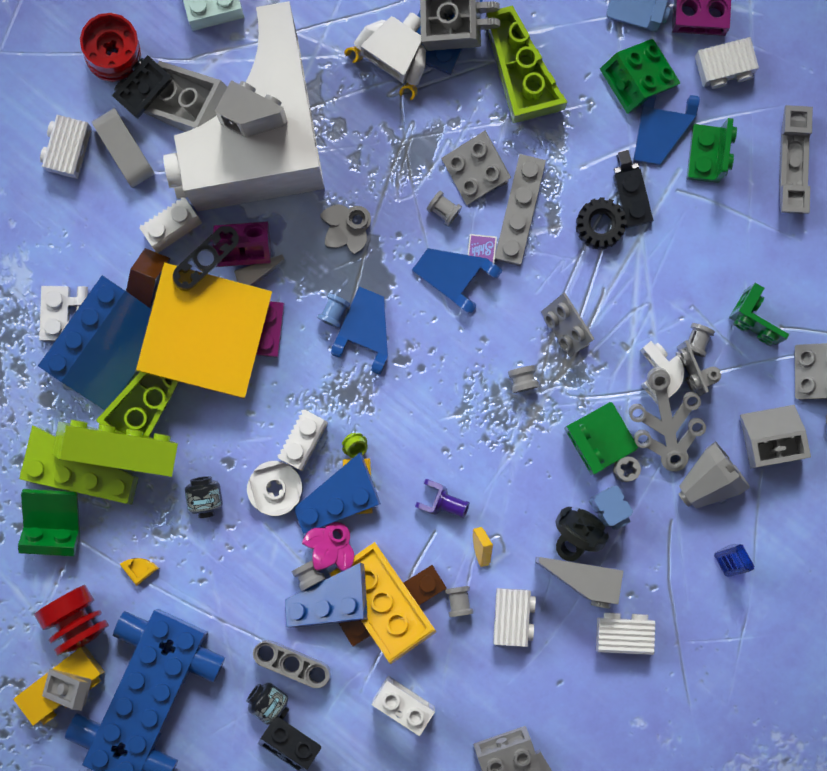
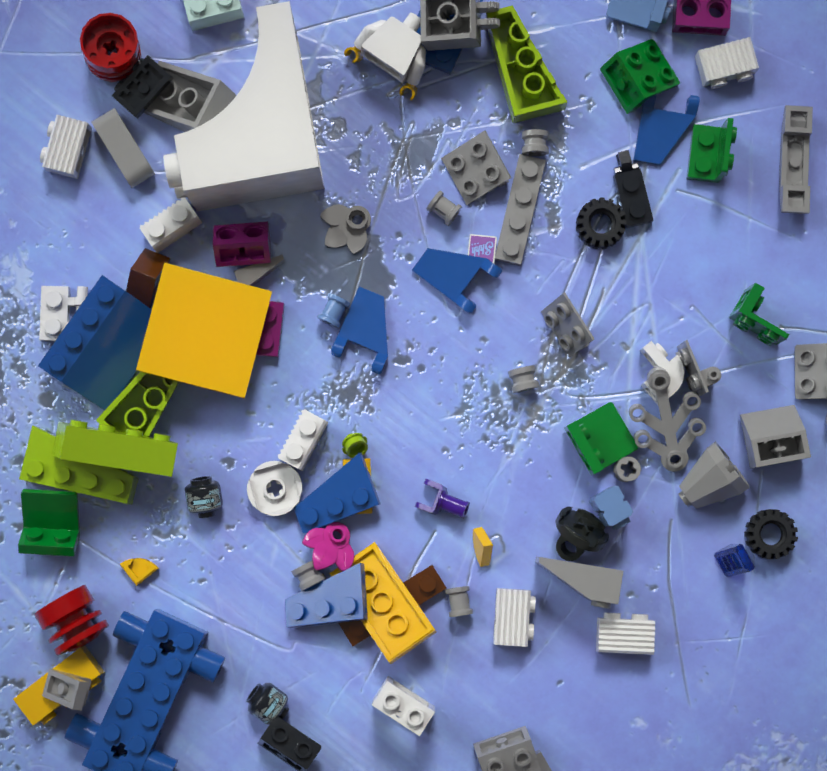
black beam [172,226,239,291] -> none
light grey slope [215,80,287,137] -> none
light grey beam [253,640,331,688] -> none
light grey bush [688,323,715,357] -> none
none -> light grey wheel [522,129,549,156]
none -> black tyre [744,509,798,559]

